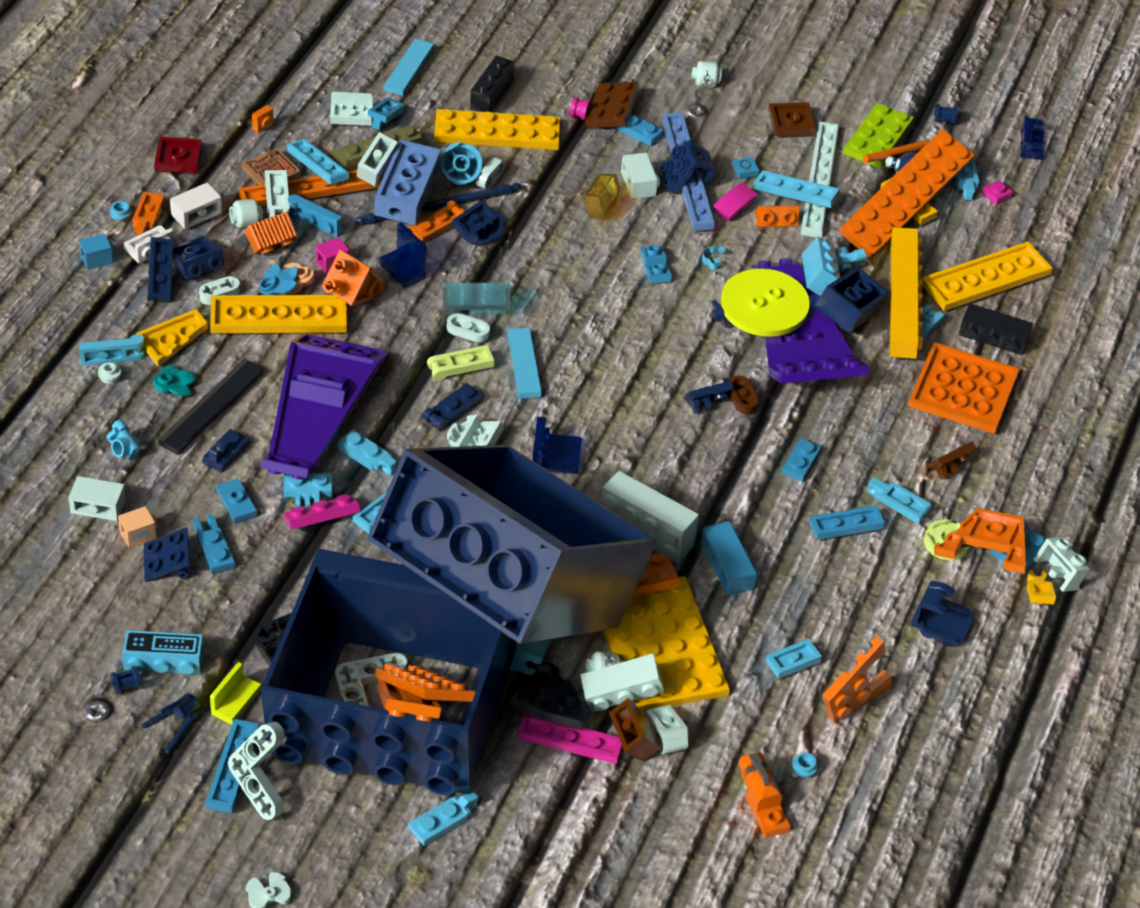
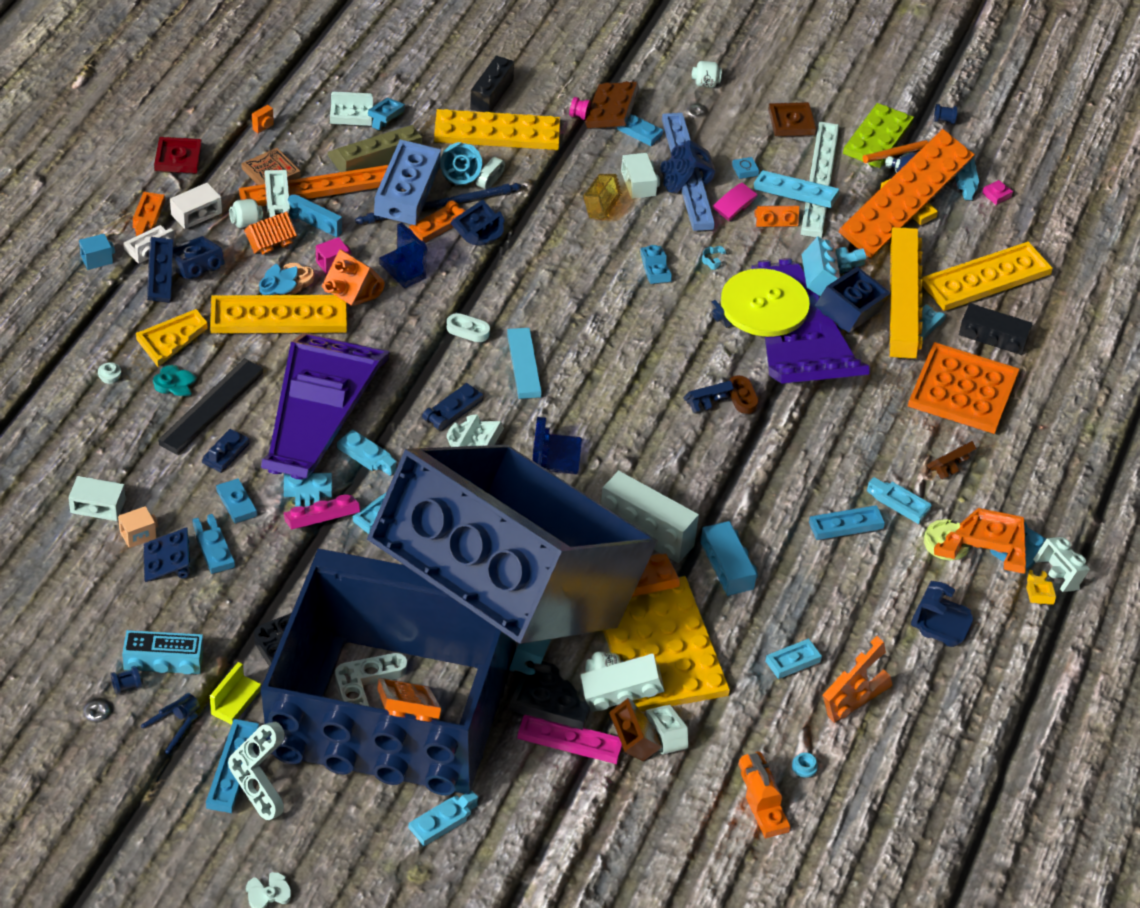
medium azure plate [79,334,145,366] -> none
medium azure plate [106,419,141,460] -> none
medium azure plate [110,201,132,221] -> none
light aqua beam [199,276,240,305] -> none
medium azure tile [287,139,349,185] -> none
light aqua brick [357,132,398,186] -> none
orange plate [375,663,475,702] -> none
medium azure tile [384,38,434,96] -> none
yellowish green plate [427,345,494,381] -> none
clear light blue slope [441,283,510,314] -> none
dark azure plate [781,438,822,482] -> none
clear blue hinge [1020,116,1044,160] -> none

